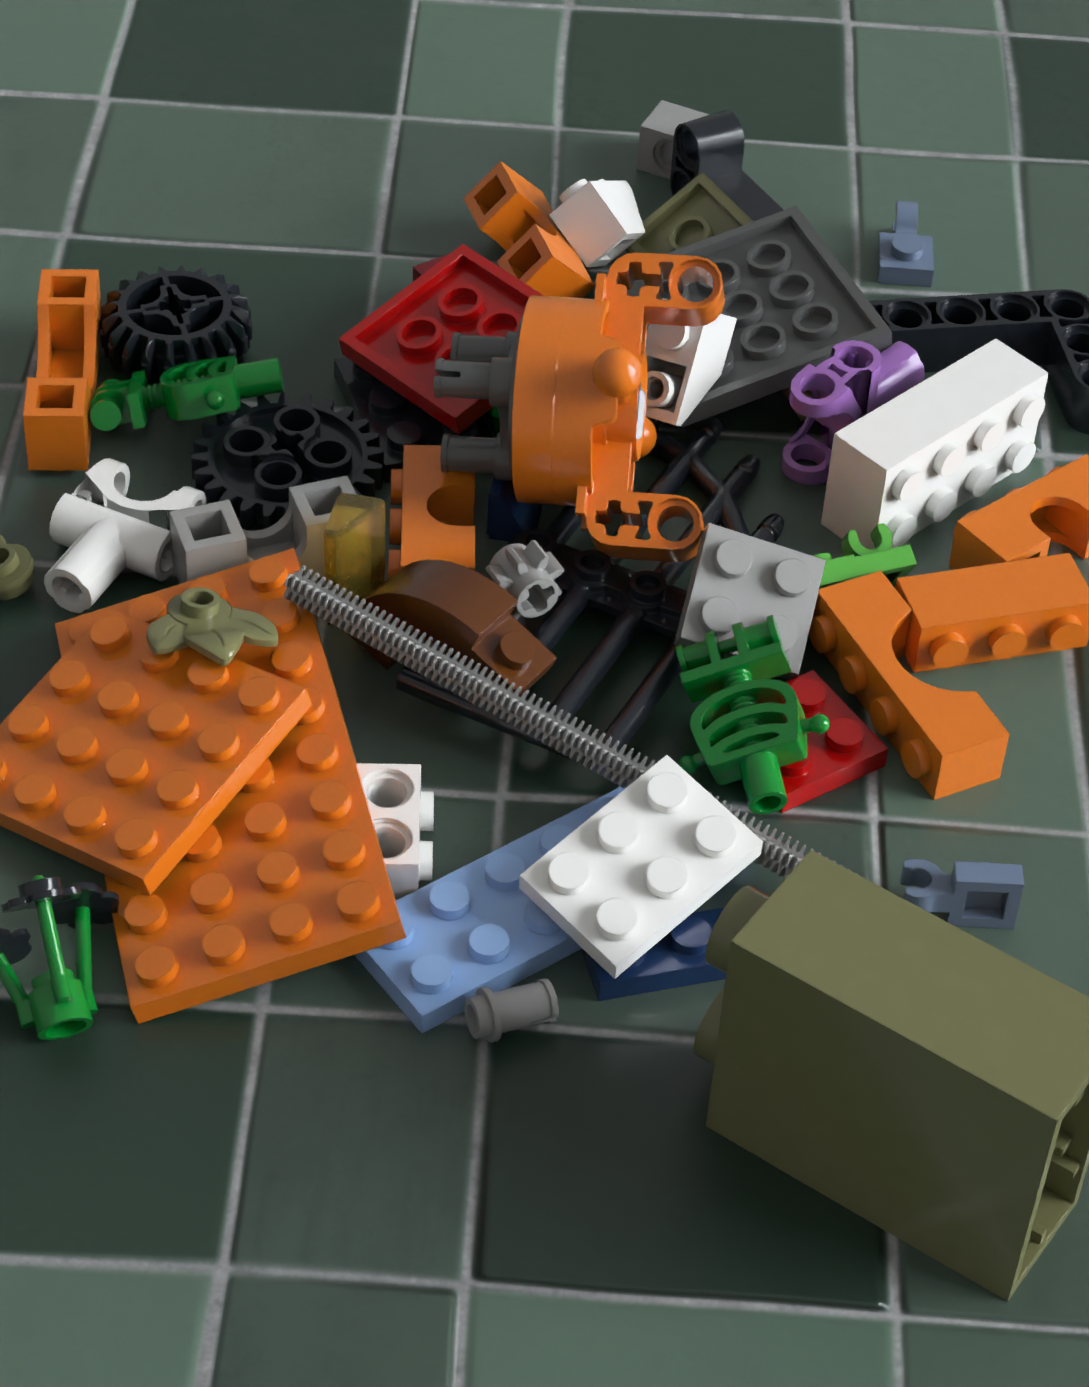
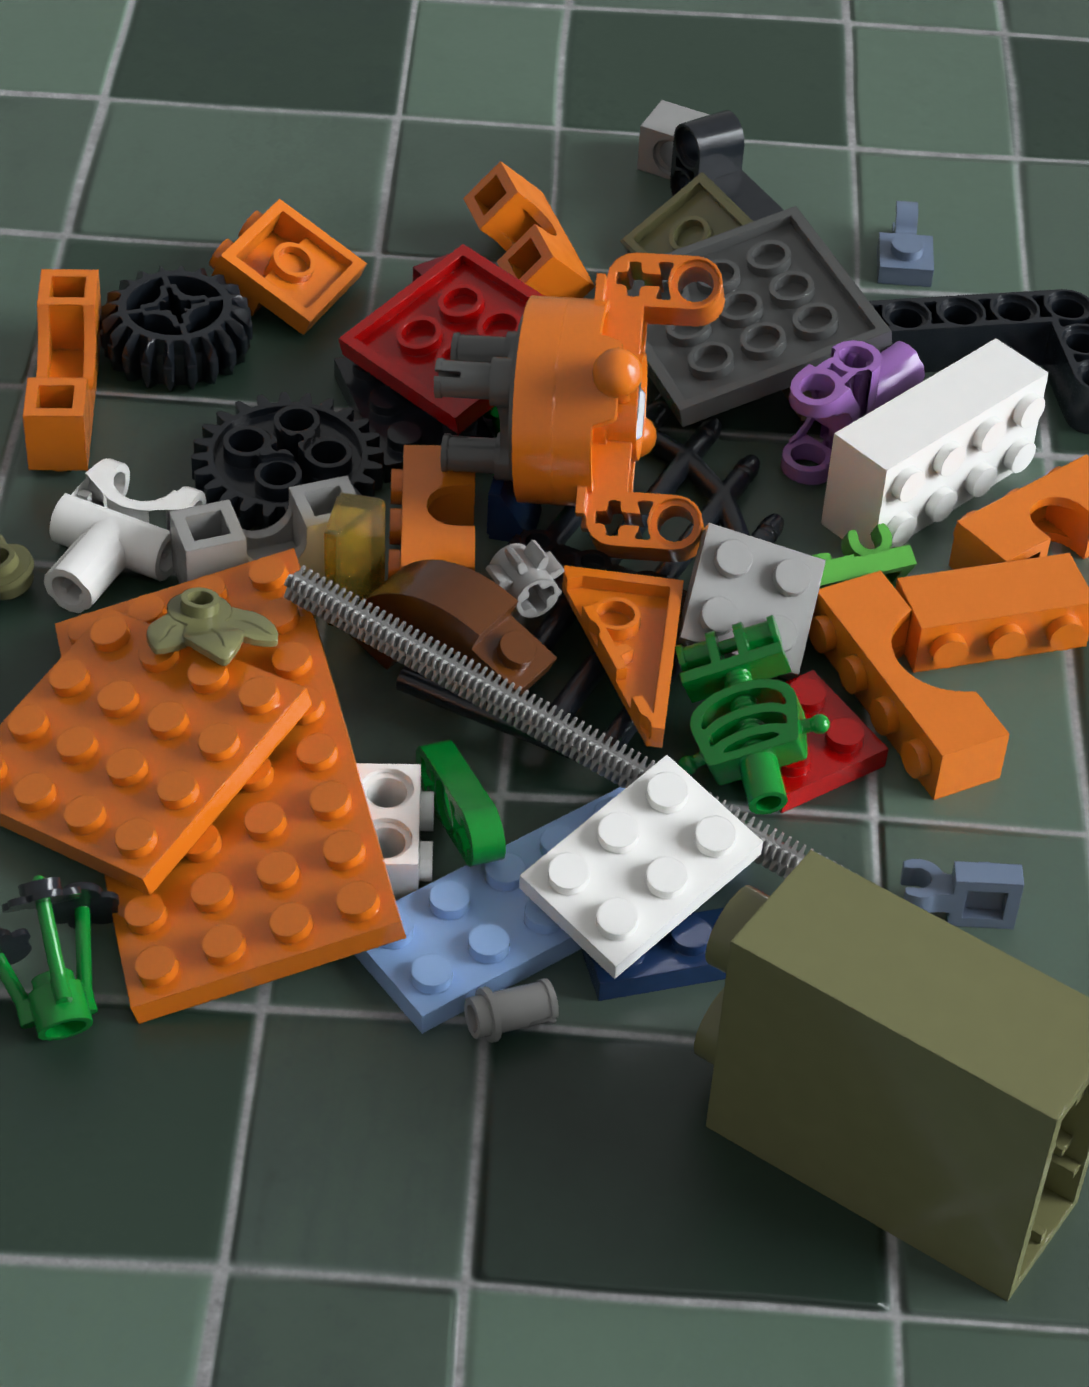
green torso [90,356,284,431] -> none
white slope [549,179,645,267] -> none
white slope [645,298,737,426] -> none
none -> orange plate [209,199,367,335]
none -> green beam [416,739,506,867]
none -> orange wing [562,565,684,748]

